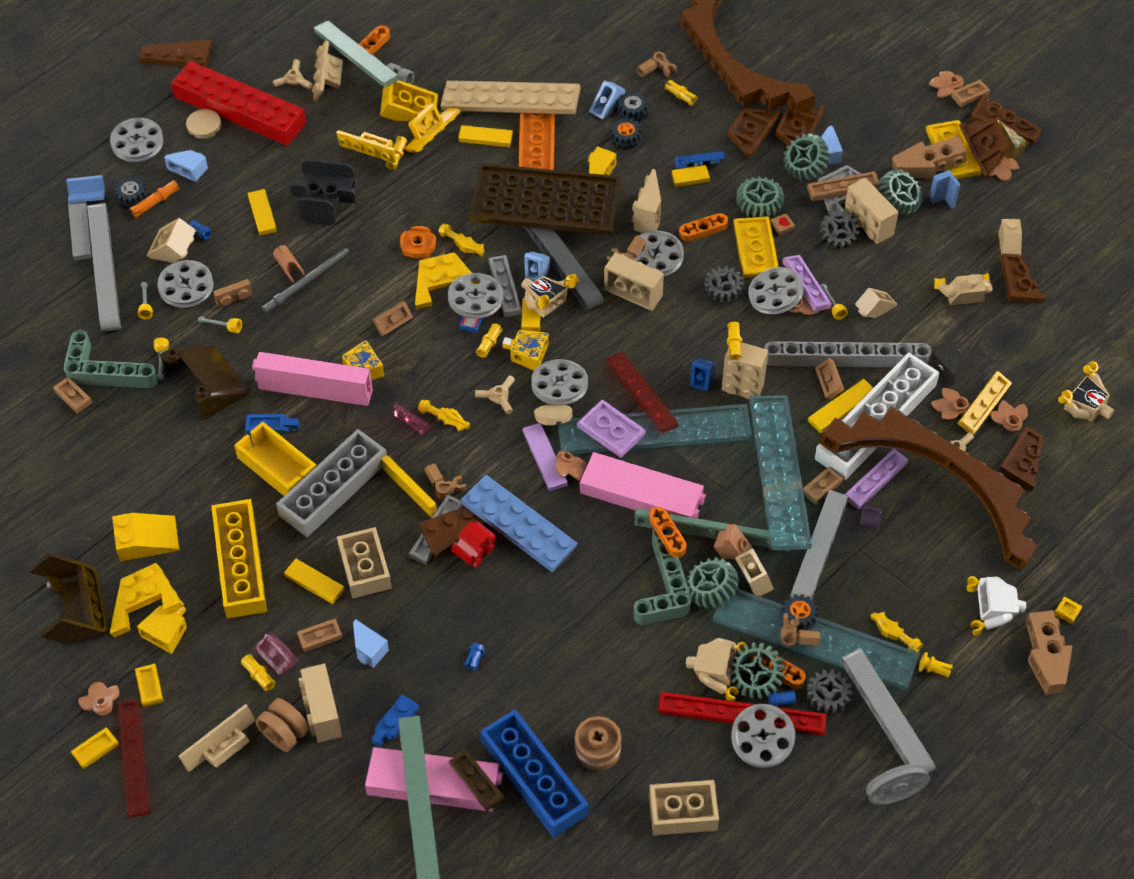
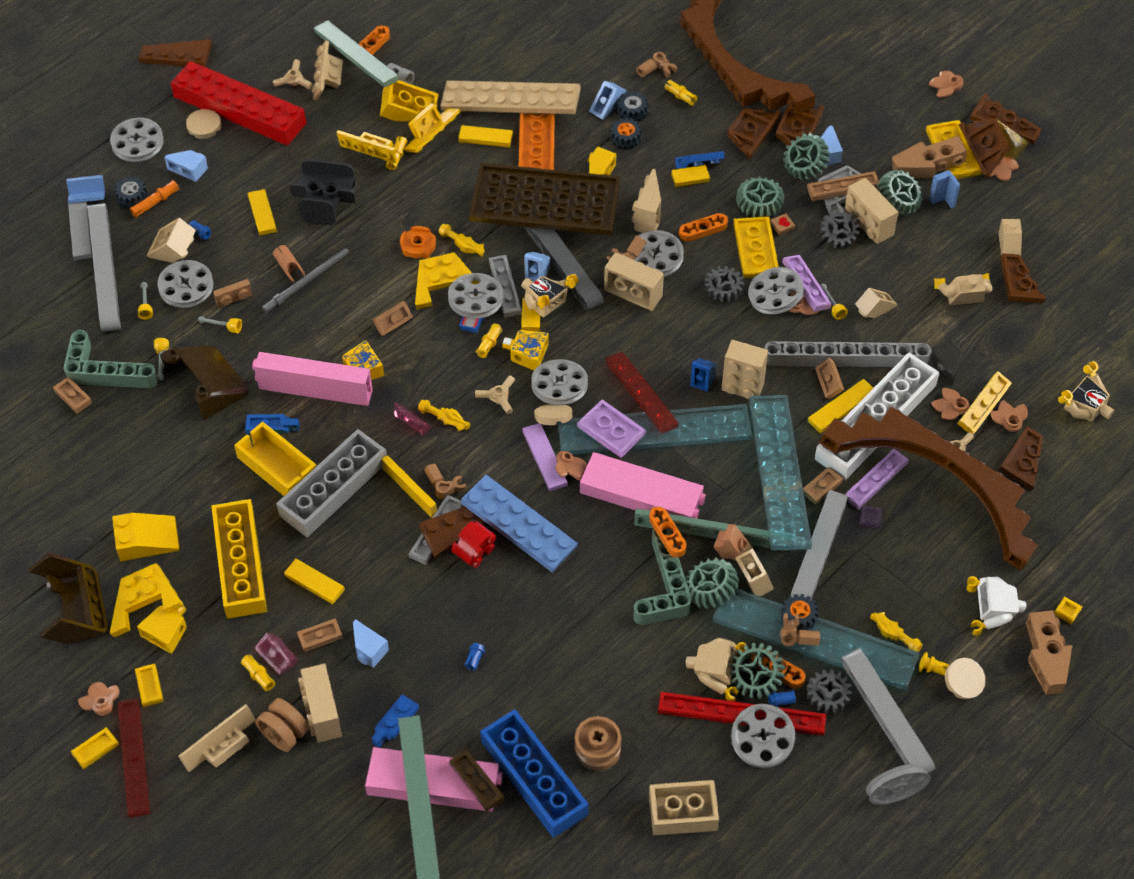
tan brick [337,527,392,598] -> none
yellow pin [727,322,742,361] -> none
medium nougat plate [951,80,990,107] -> none
none -> tan tile [945,658,985,700]

